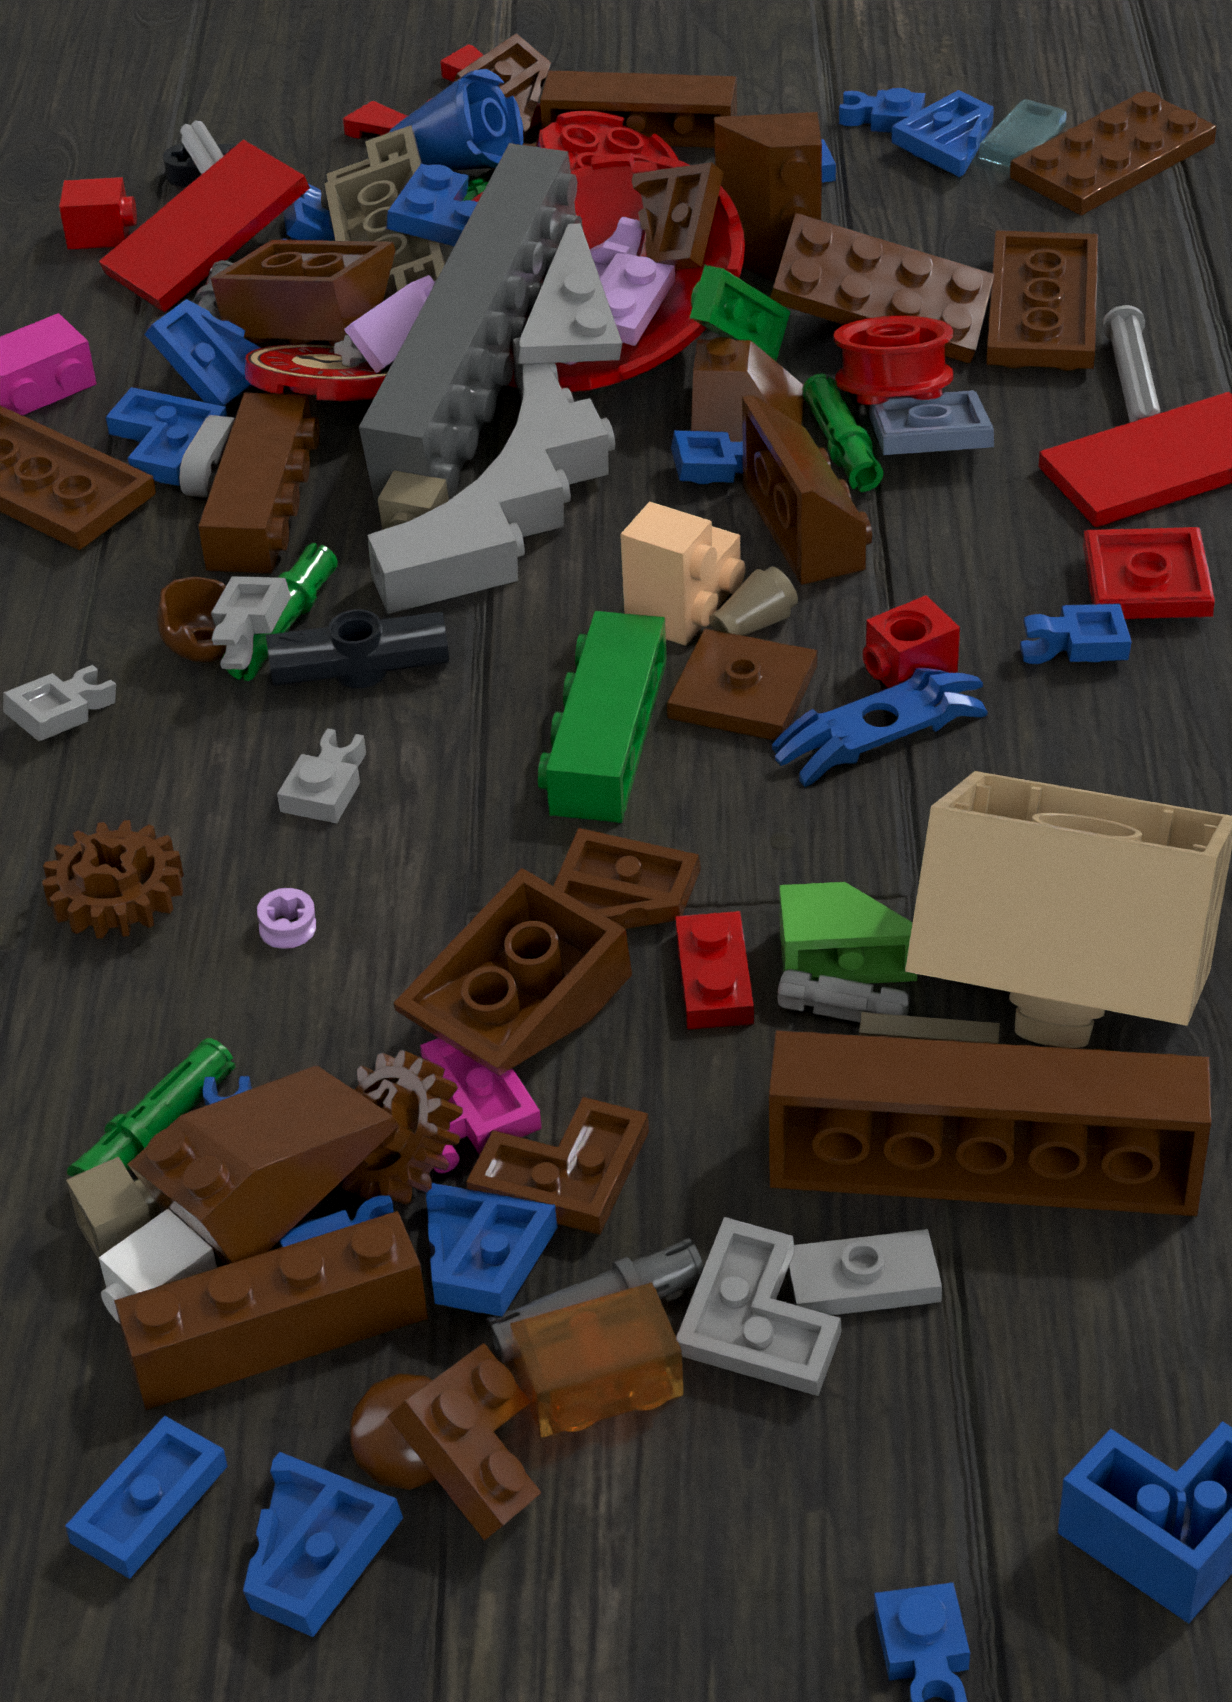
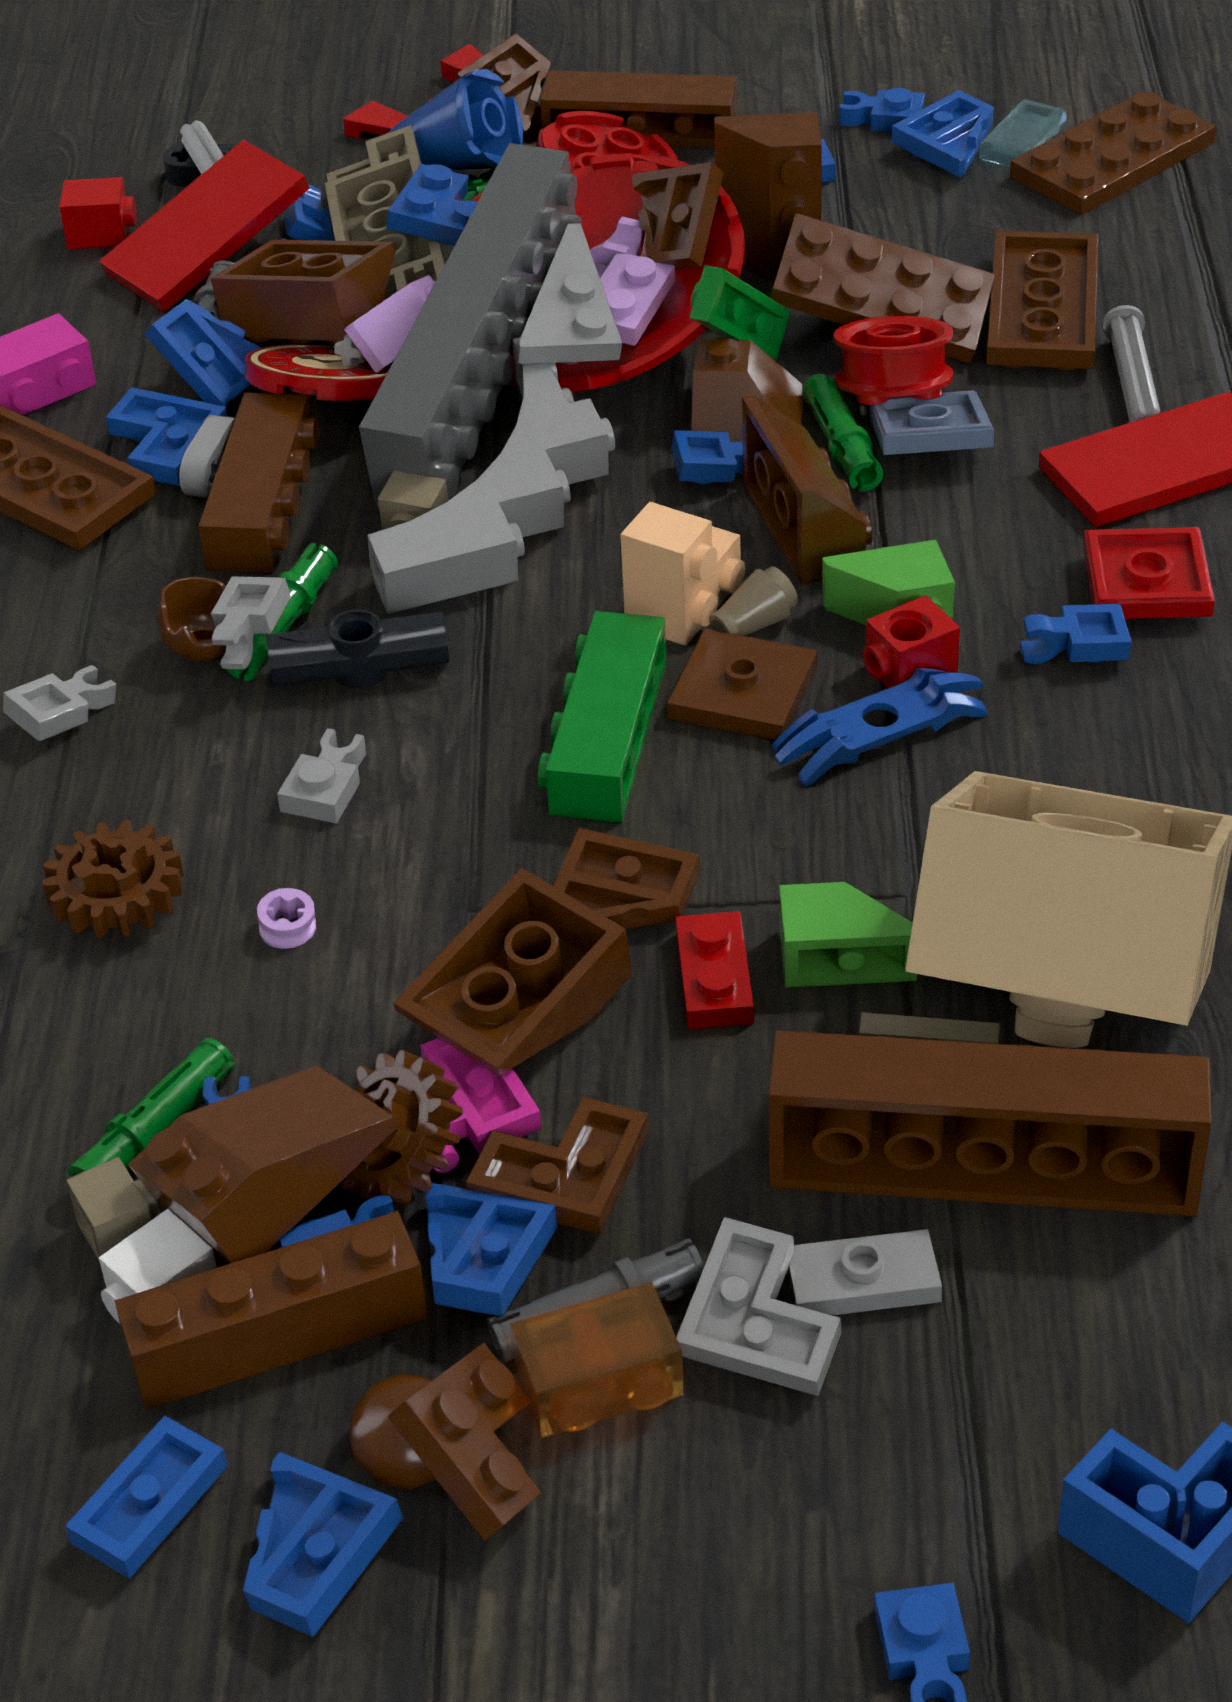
light grey axle [777,969,910,1023] -> none
none -> bright green slope [822,540,955,625]

